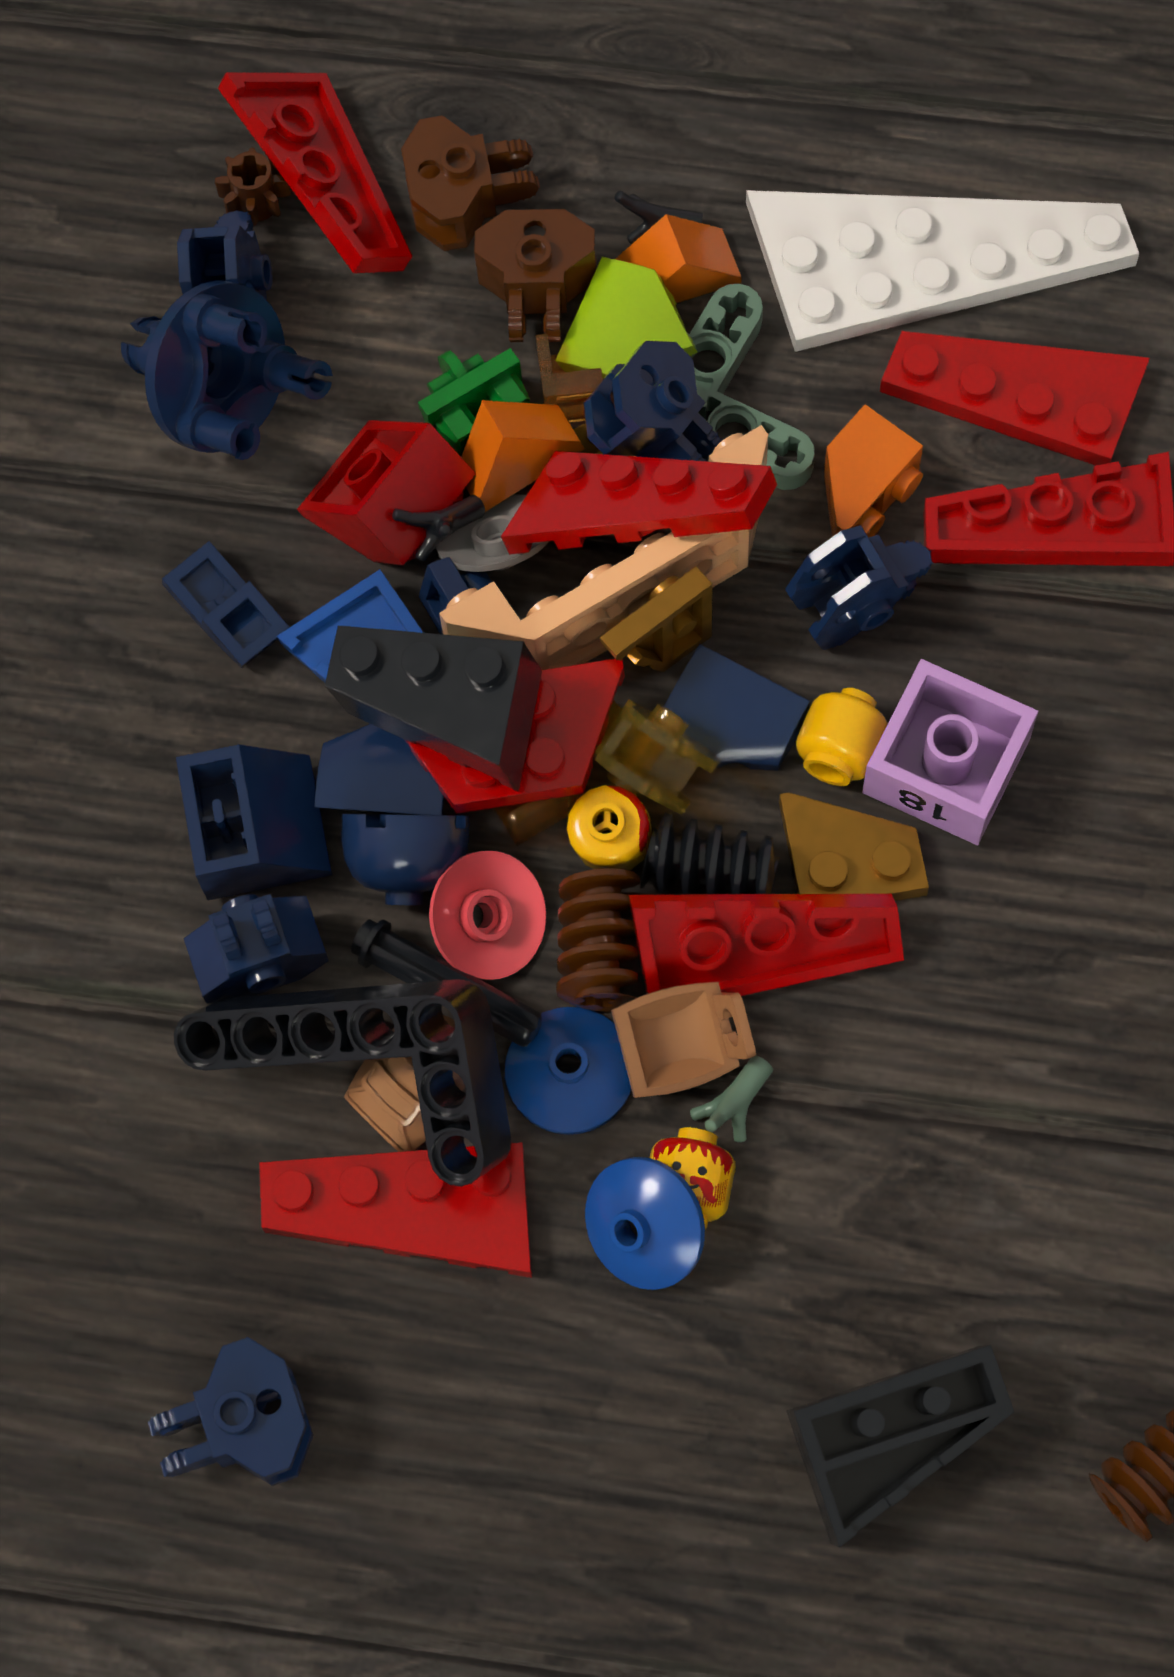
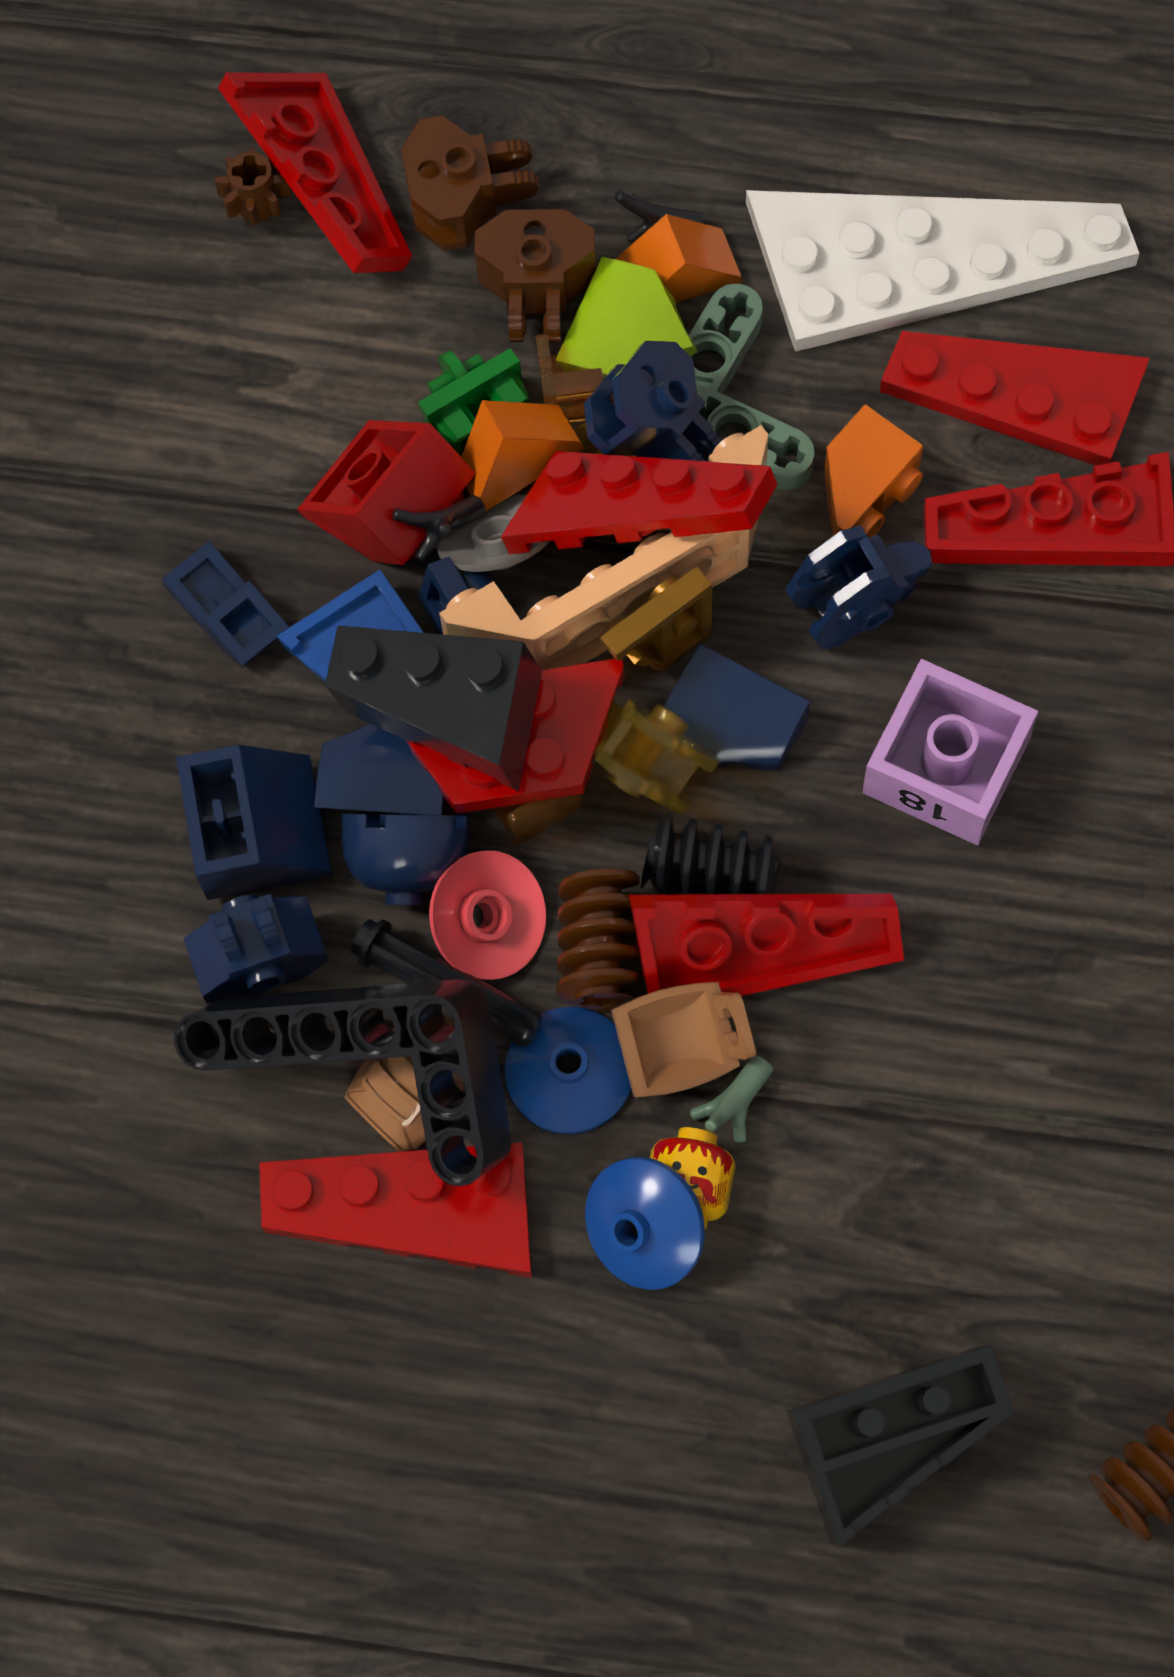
dark blue piece [121,281,333,460] -> none
dark blue hinge [148,1337,313,1486] -> none
dark blue hinge [177,210,272,300] -> none
yellow head [567,785,654,870] -> none
pearl gold wing [779,793,929,901] -> none
yellow head [796,688,888,786] -> none

